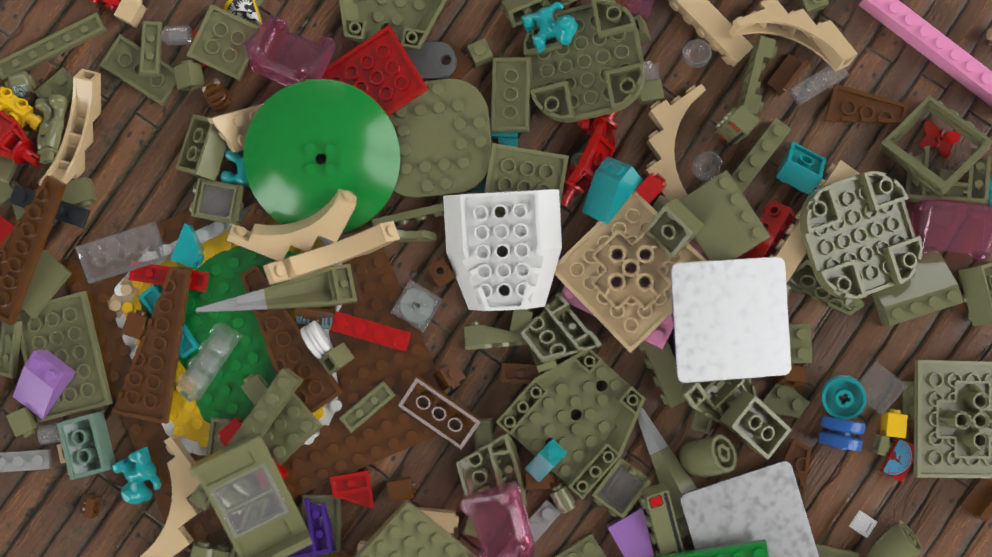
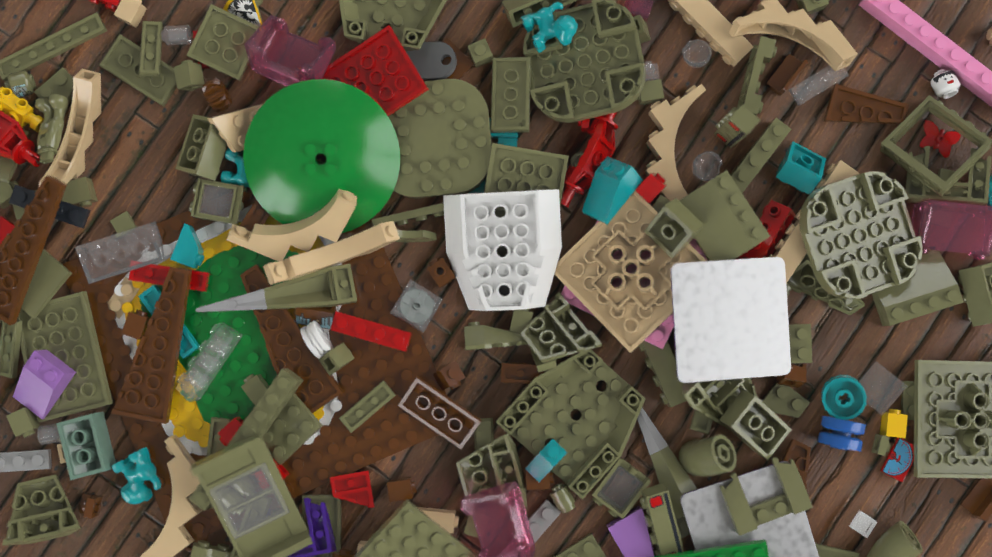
none -> olive wedge [2,475,81,546]
none -> olive tile [110,211,138,238]
none -> olive wedge [719,457,813,536]
none -> white head [930,69,961,99]

